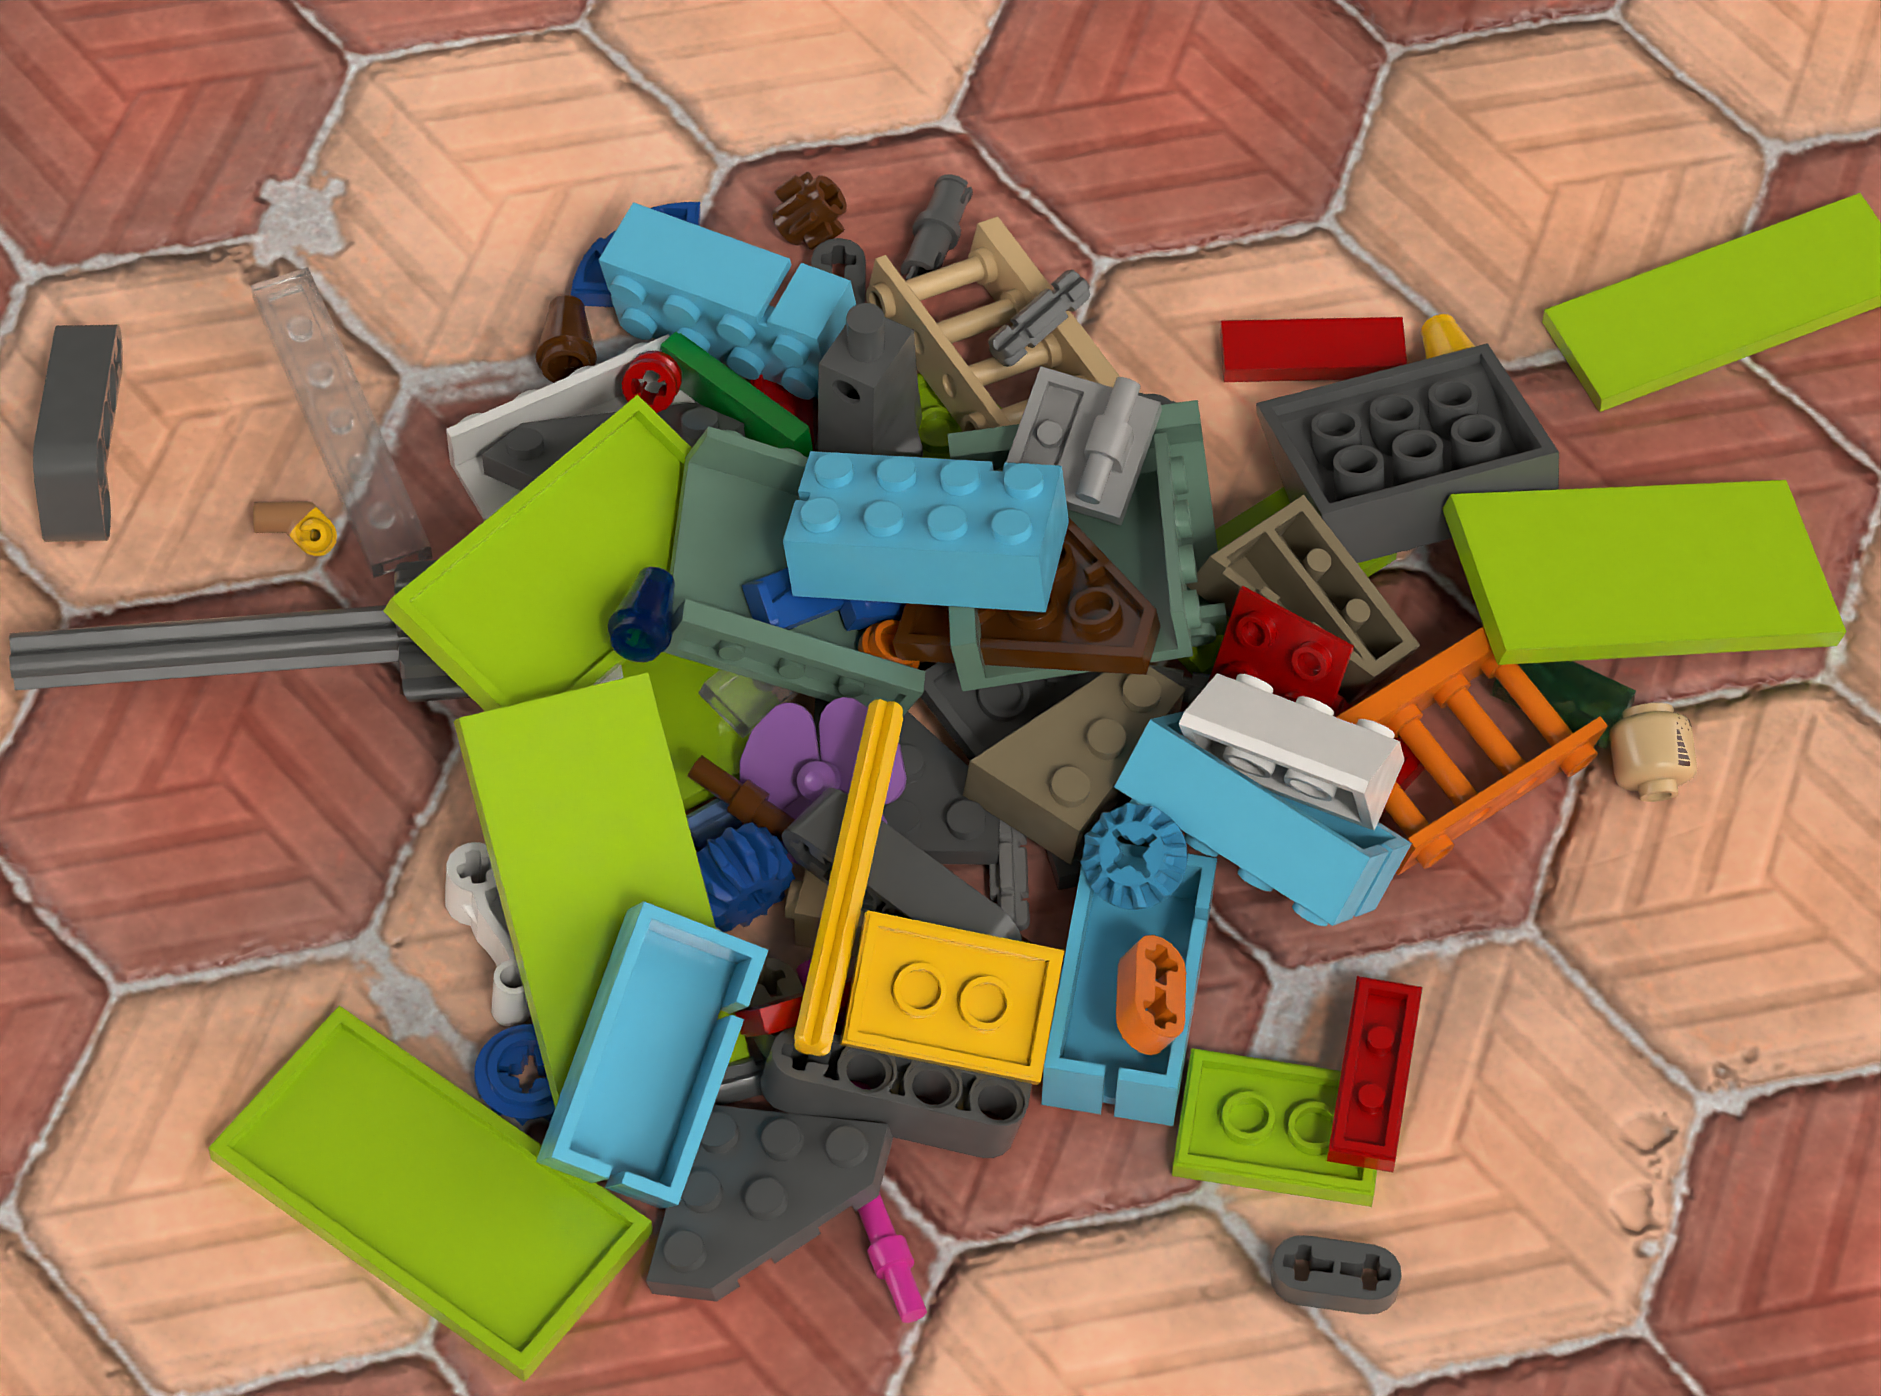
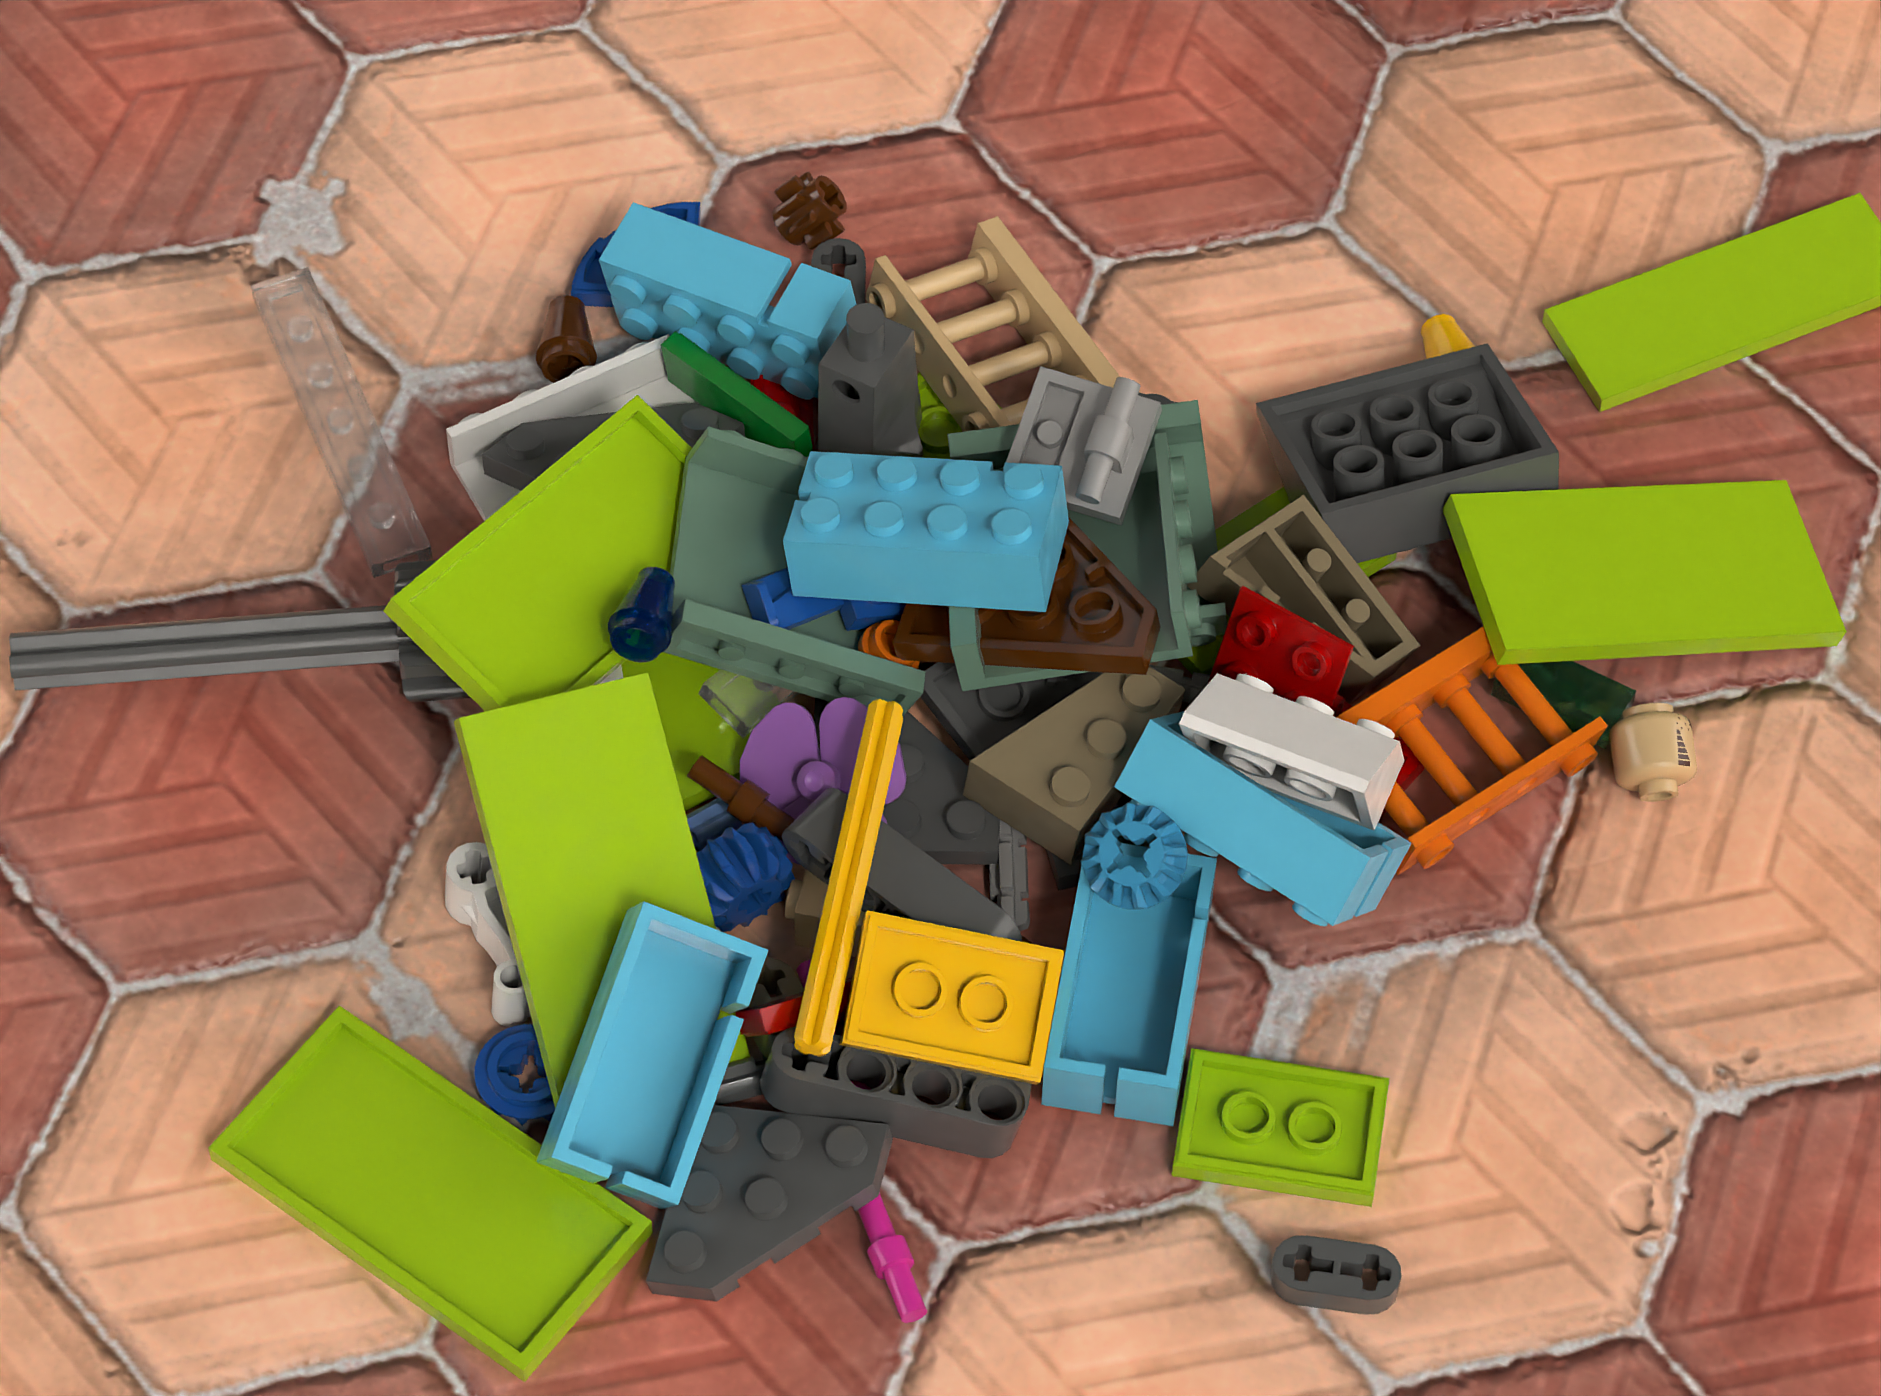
dark grey beam [33,325,123,542] -> none
arm [253,501,337,556] -> none
red bush [622,351,682,413] -> none
dark grey pin [901,174,973,280] -> none
dark grey axle [988,270,1091,367] -> none
orange beam [1116,935,1186,1055] -> none
red tile [1220,317,1407,382] -> none
red tile [1327,976,1423,1173] -> none

